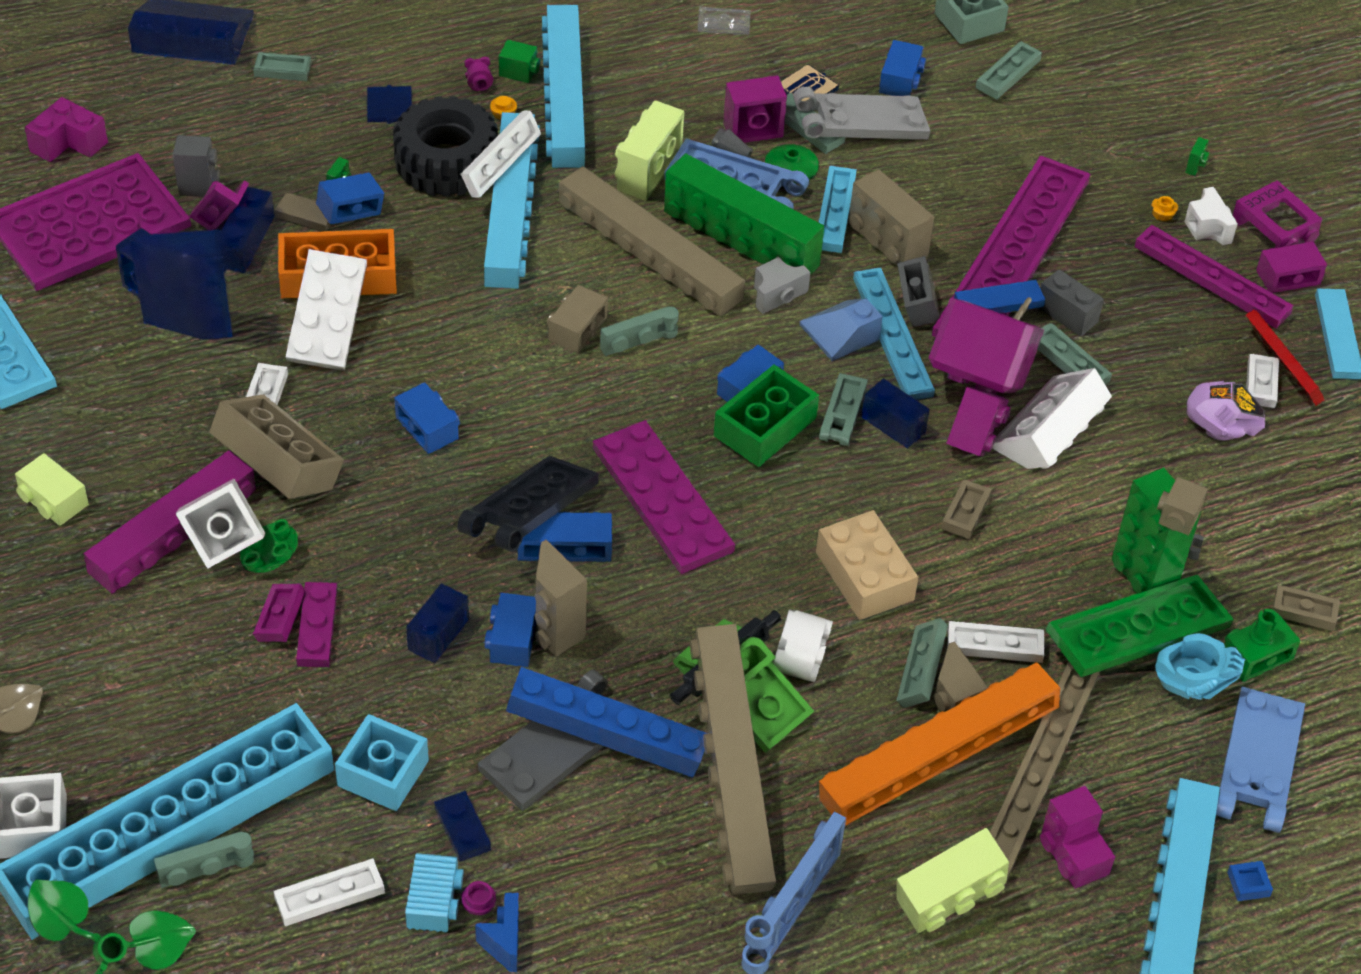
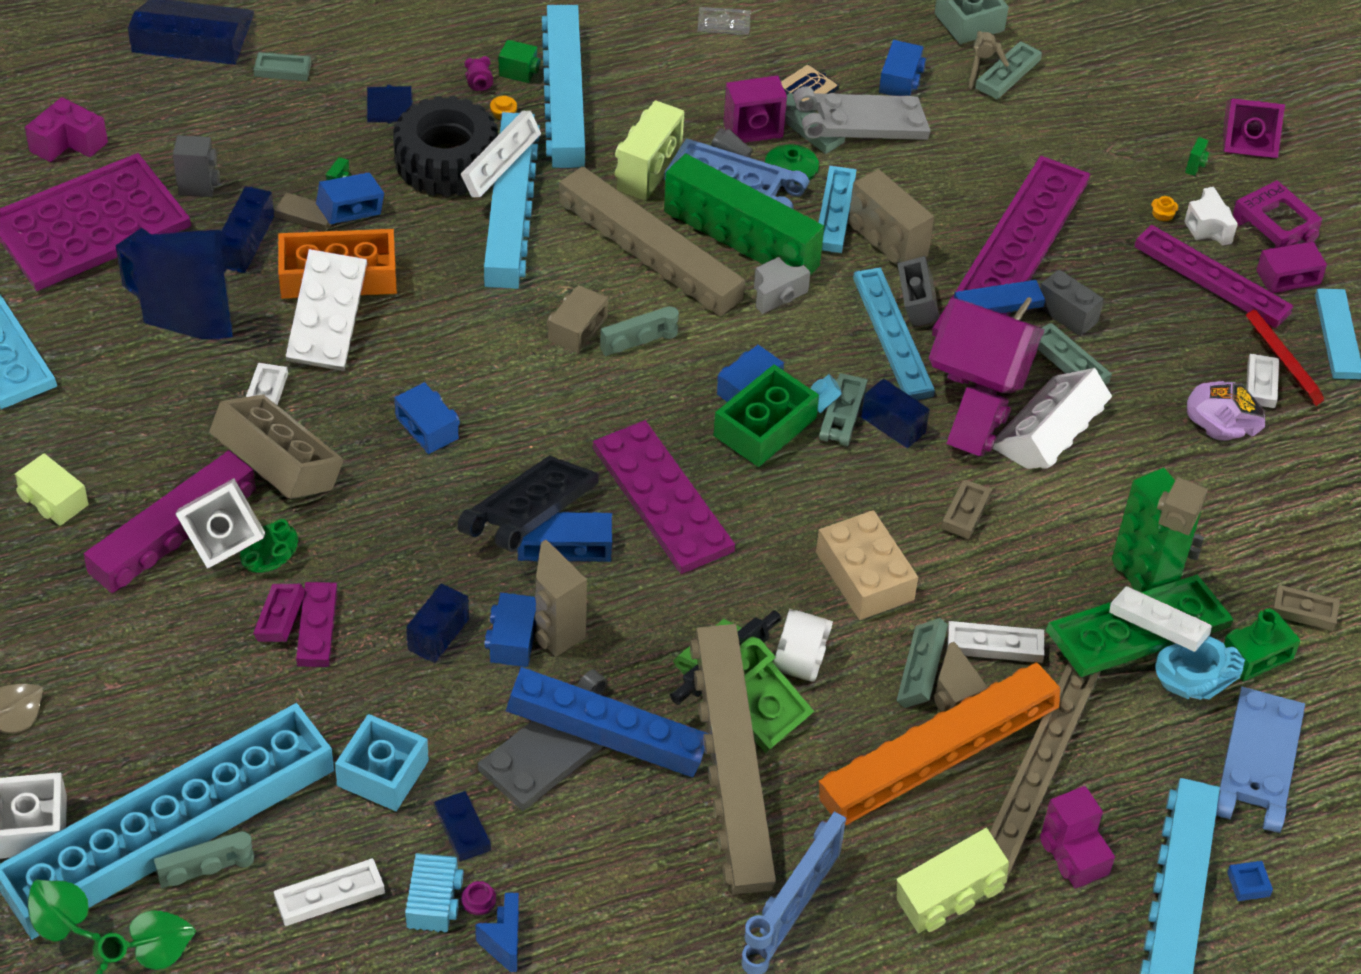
magenta panel [189,180,249,233] -> none
medium blue slope [800,298,883,361] -> none
none -> medium azure plate [811,374,842,413]
none -> dark tan plant [969,31,1009,90]
none -> white plate [1109,586,1212,652]
none -> magenta slope [1223,98,1285,158]

